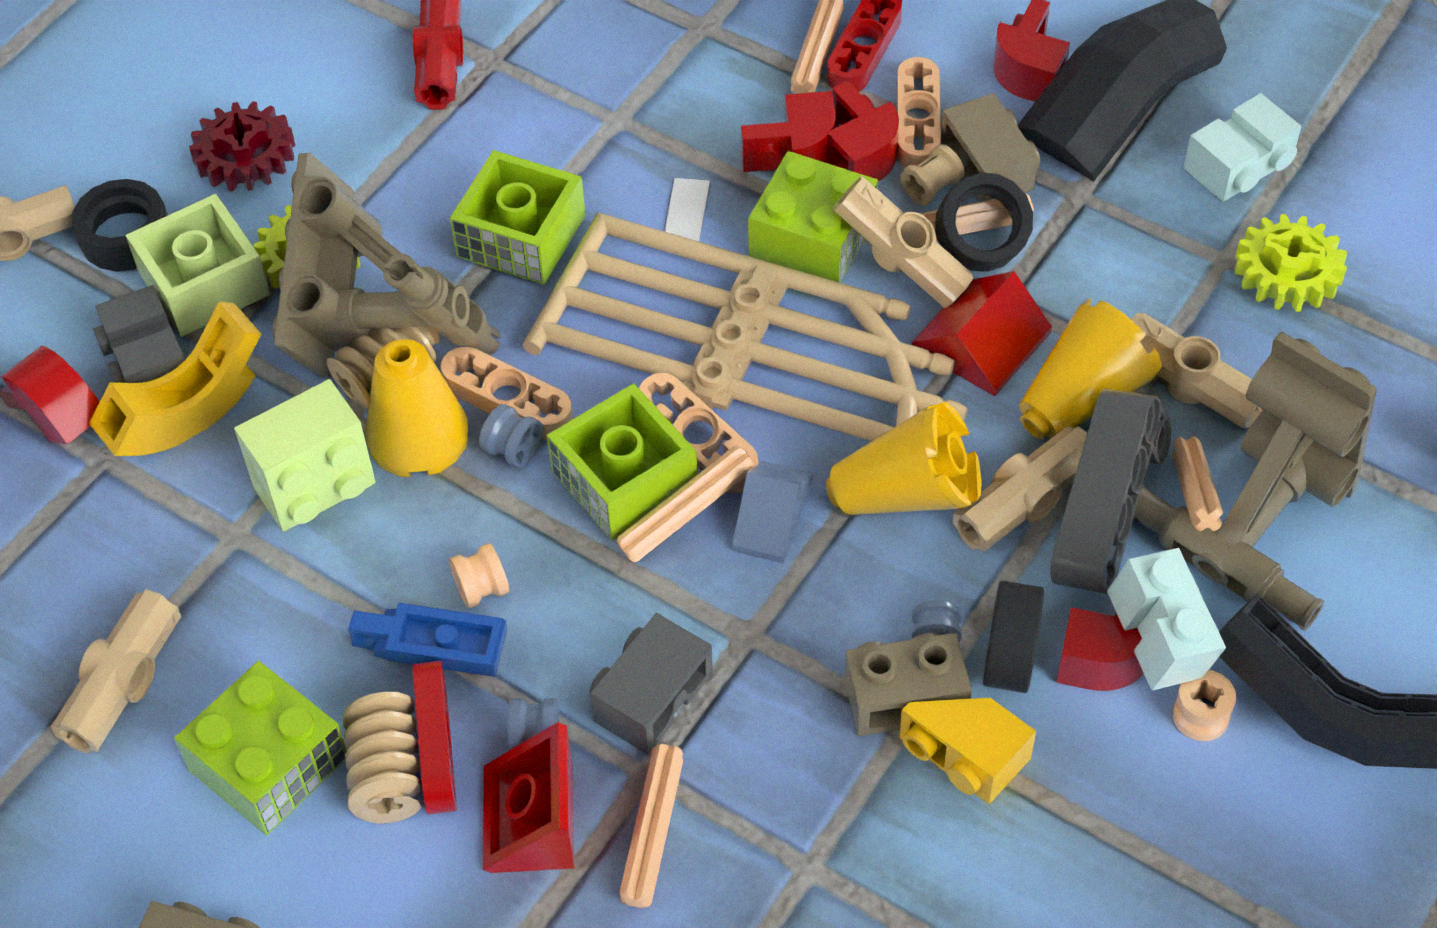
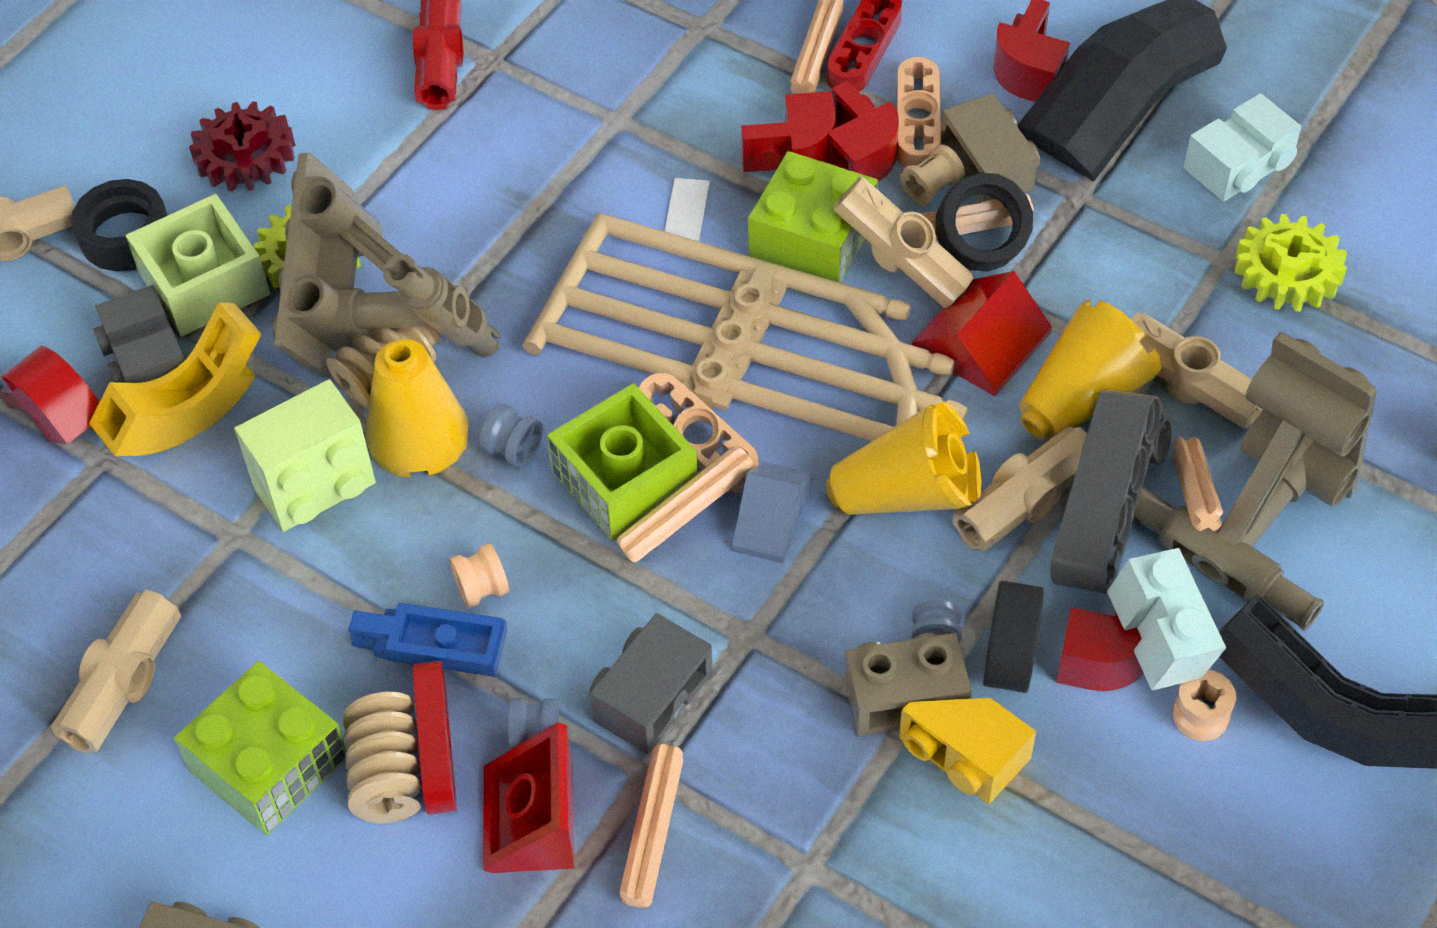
light nougat beam [441,347,573,440] -> none
lime brick [450,150,586,285] -> none

